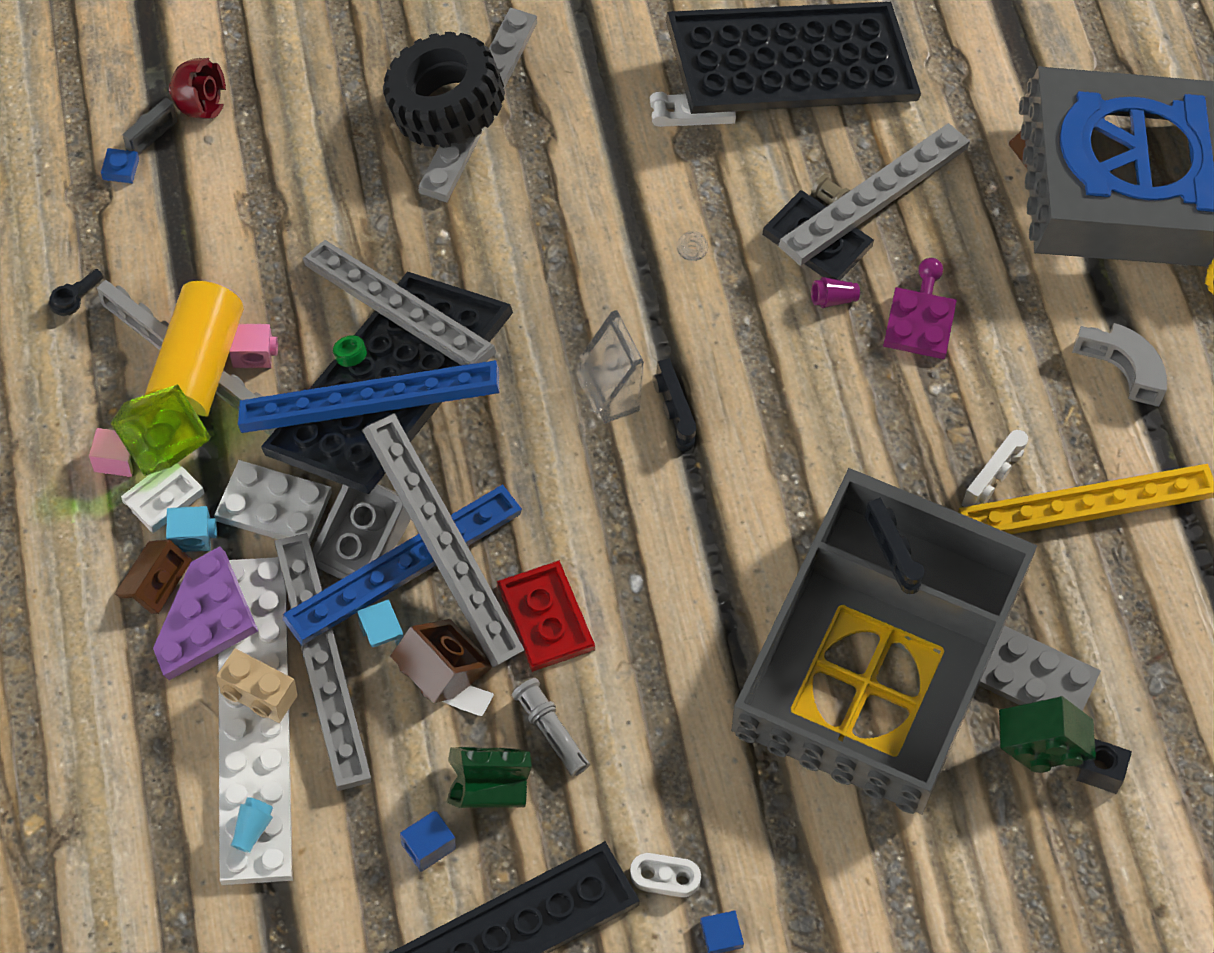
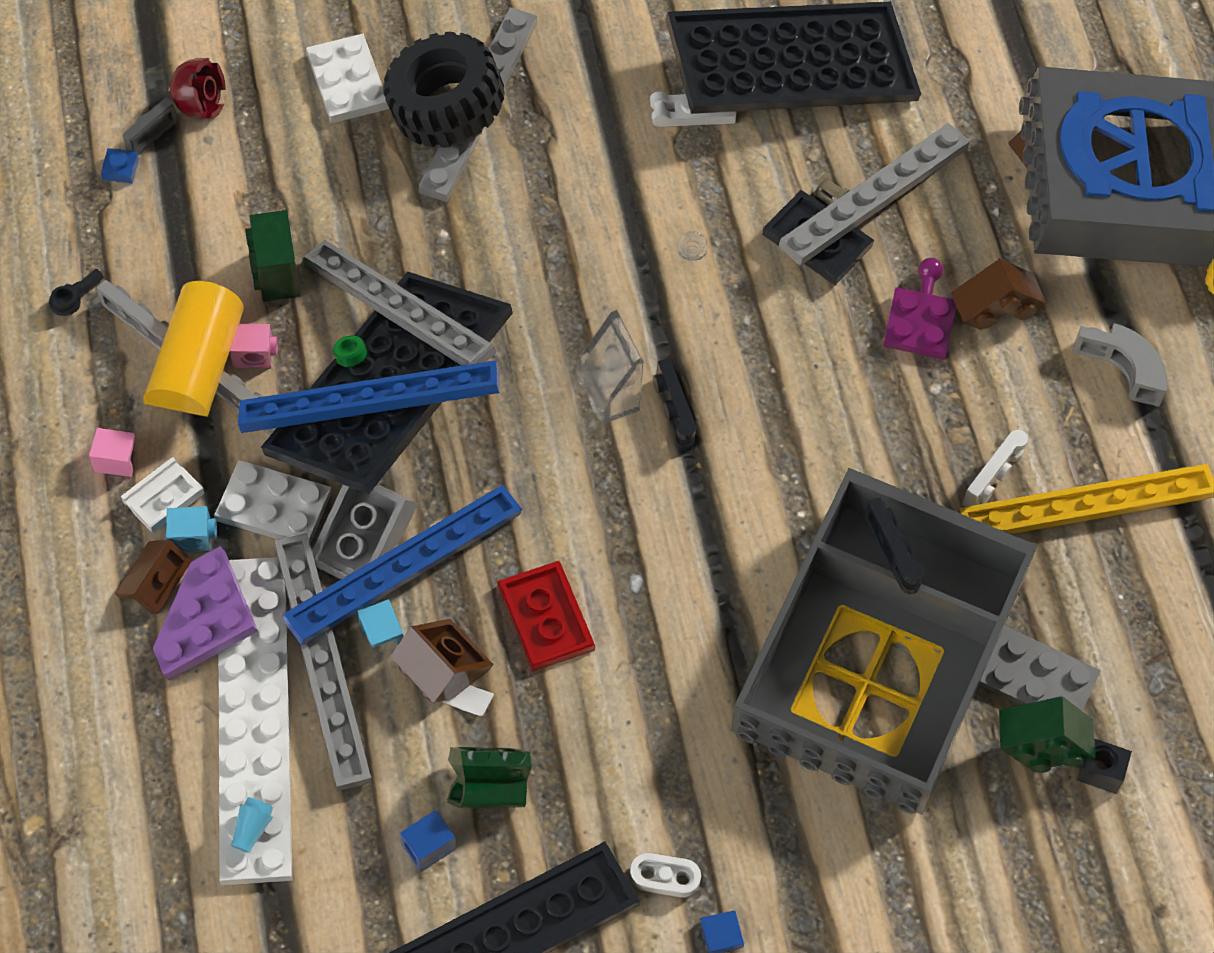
clear neon green slope [110,384,211,476] -> none
tan brick [216,648,298,723] -> none
light grey plate [363,414,524,667] -> none
light grey pin [512,678,590,777] -> none
magenta cone [811,277,860,308] -> none
none -> dark green brick [245,210,301,302]
none -> white plate [306,34,389,124]
none -> reddish brown brick [951,258,1047,330]

